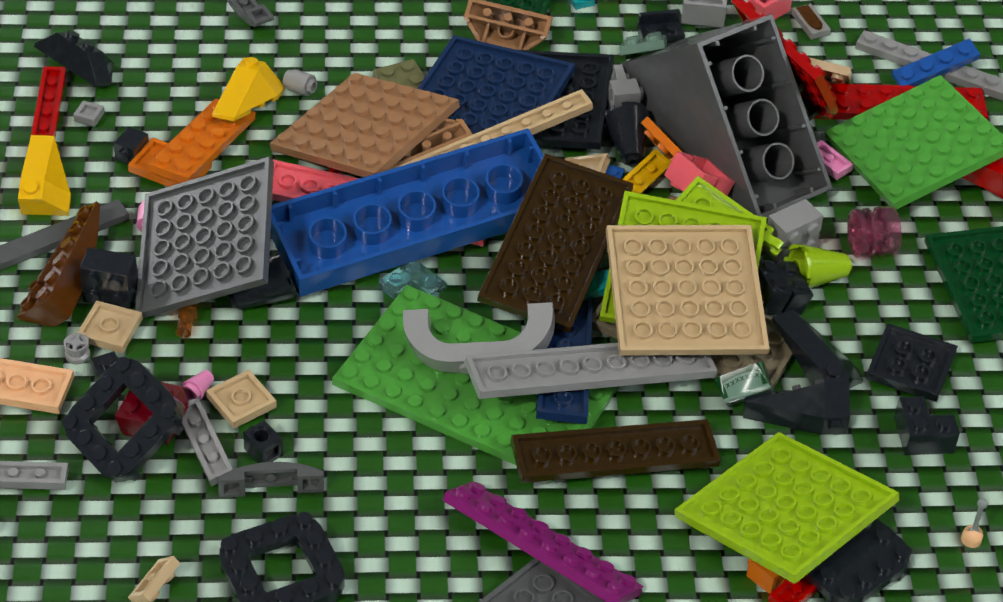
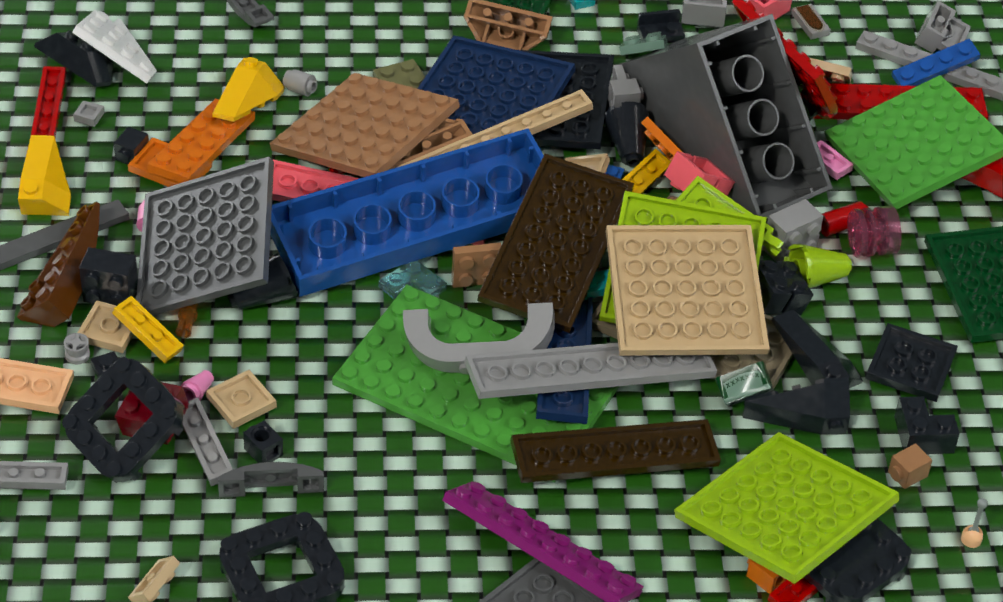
none -> white wing [72,10,157,83]
none -> yellow plate [112,296,184,363]
none -> medium nougat plate [451,242,501,288]
none -> red brick [820,201,870,236]
none -> medium nougat brick [888,443,932,489]
none -> light grey brick [914,1,971,53]

